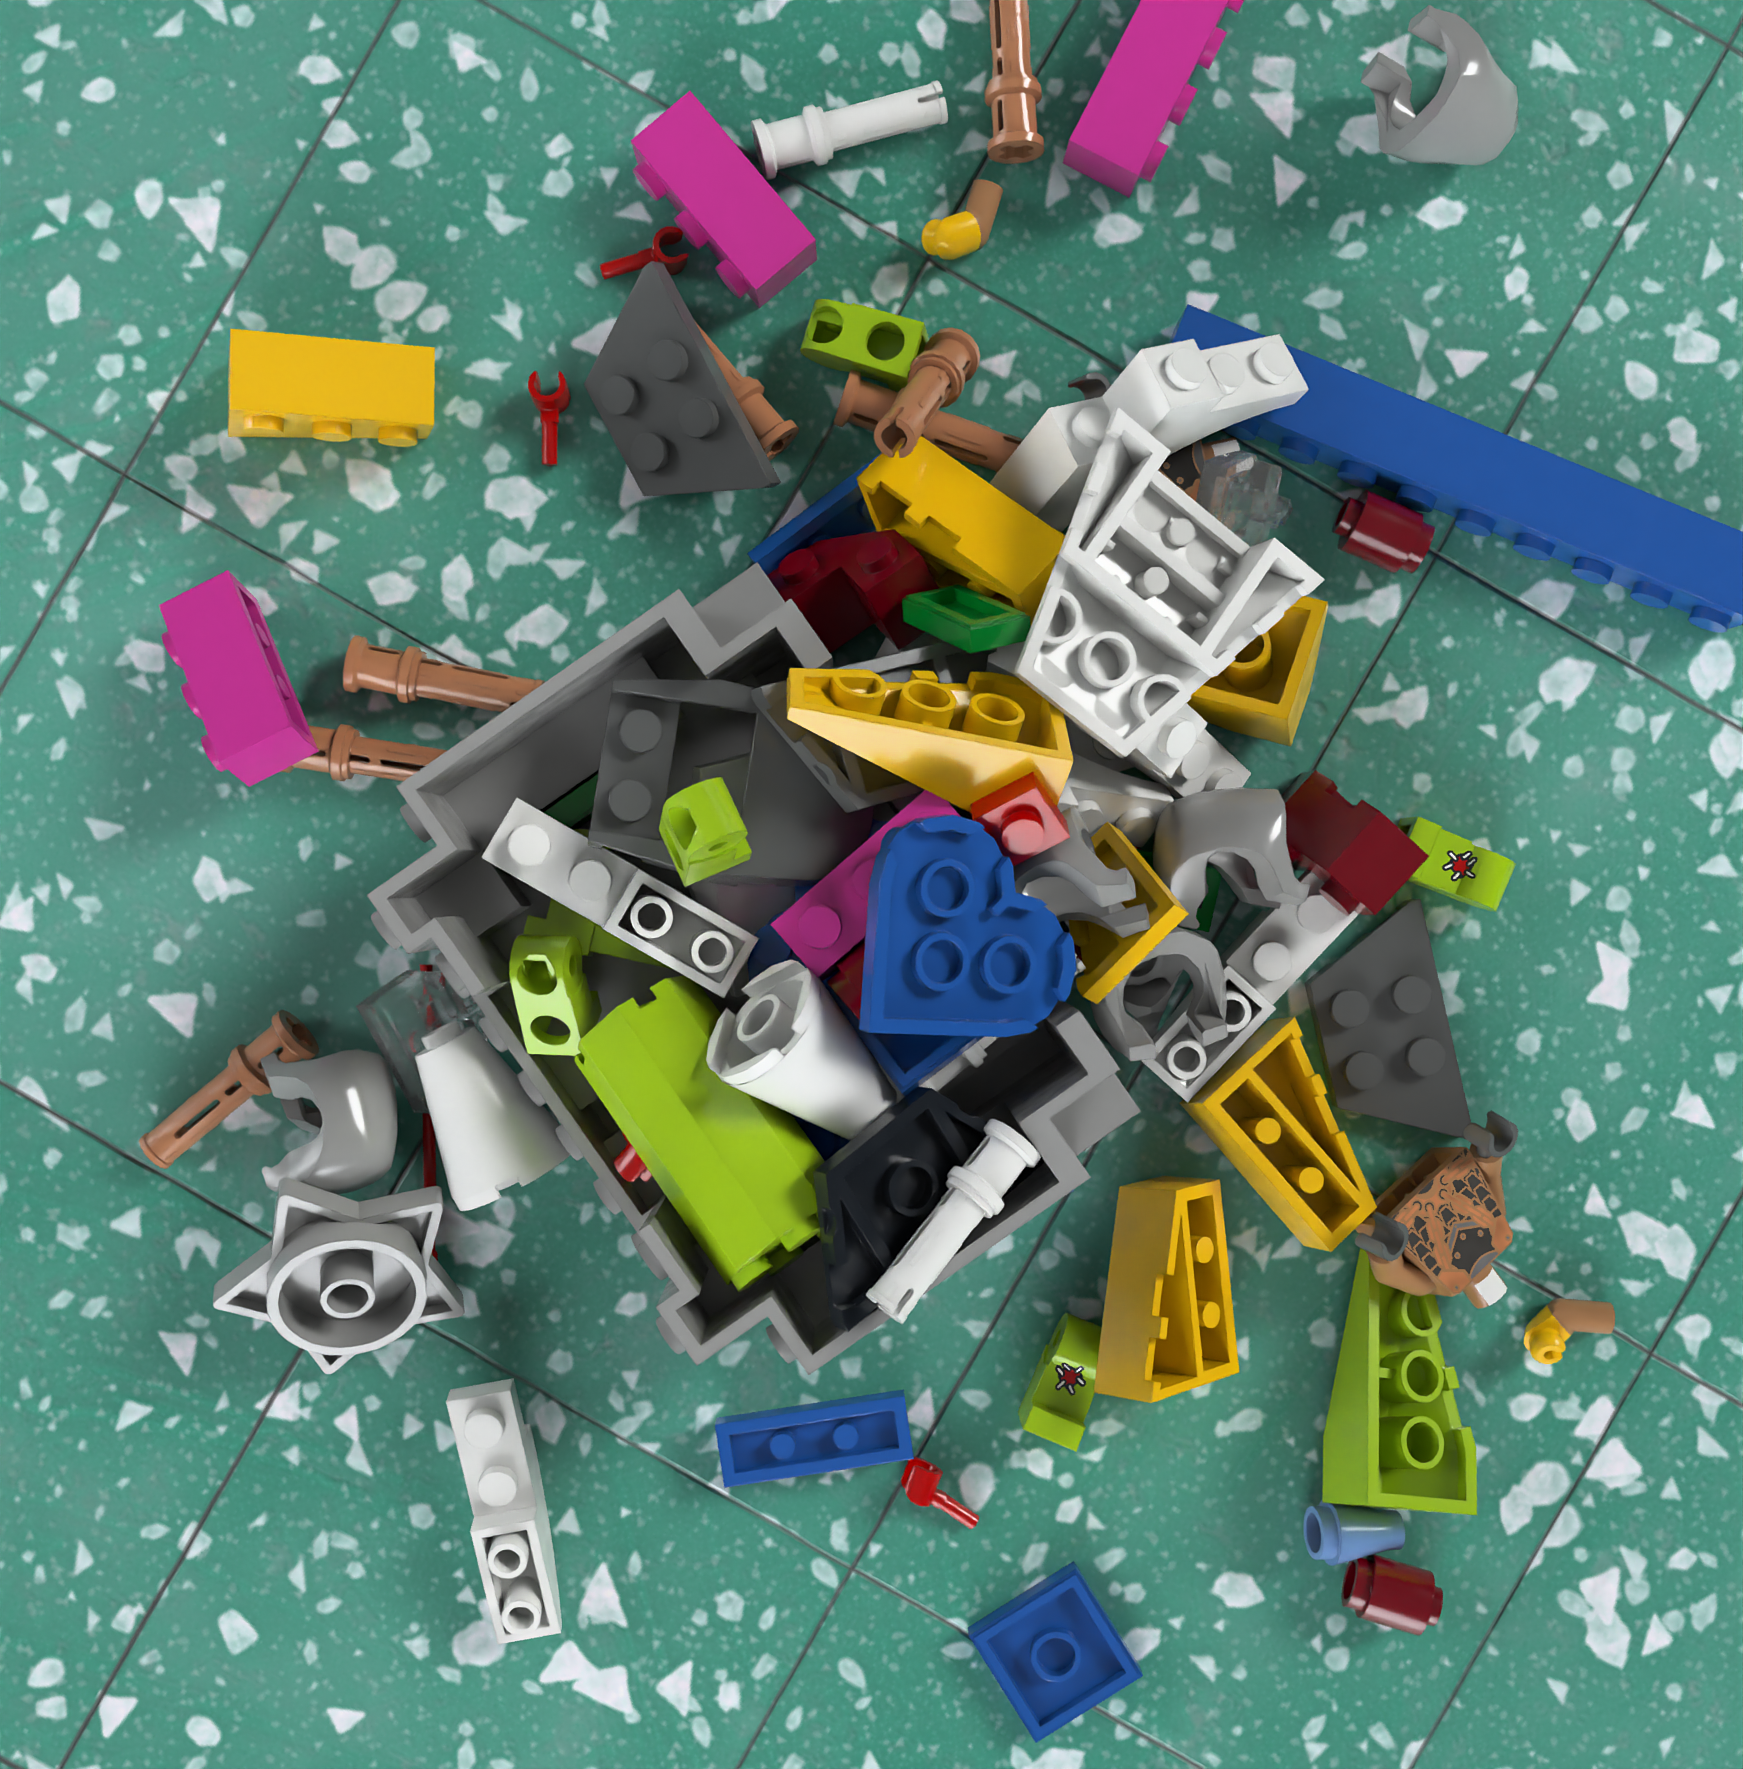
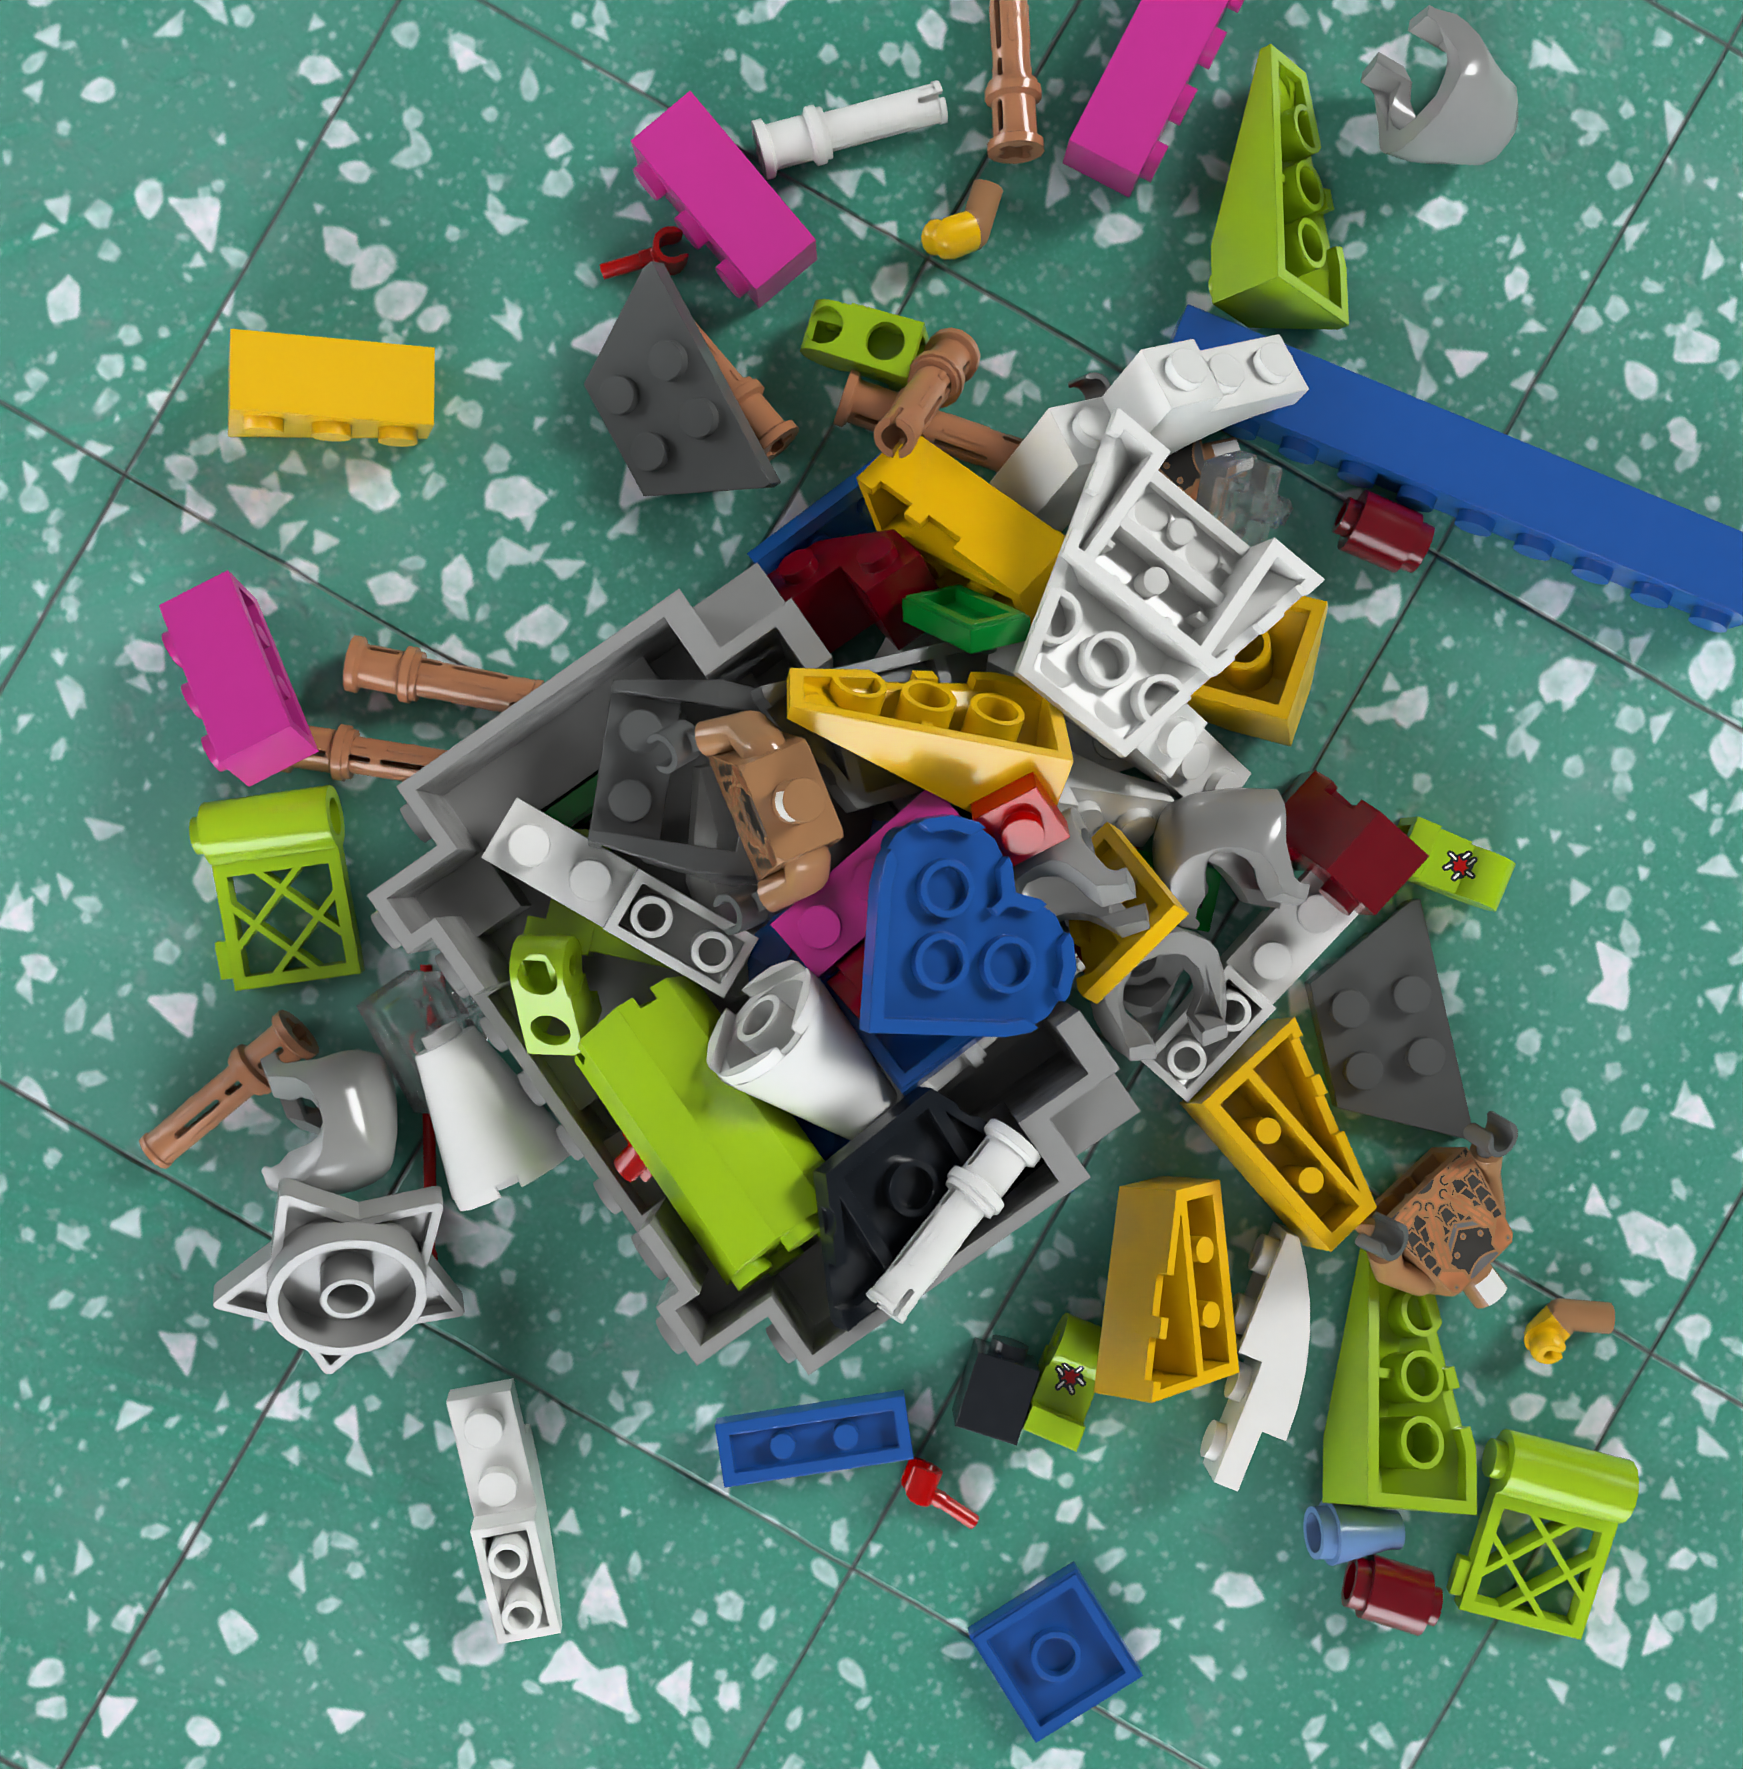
red hand [528,371,571,466] -> none
lime leg [659,777,752,887] -> none
none -> lime piece [189,785,365,991]
none -> medium nougat torso [647,710,844,935]
none -> black brick [952,1335,1040,1446]
none -> white slope [1200,1221,1310,1492]
none -> lime wedge [1208,44,1349,330]
none -> lime piece [1446,1428,1639,1640]

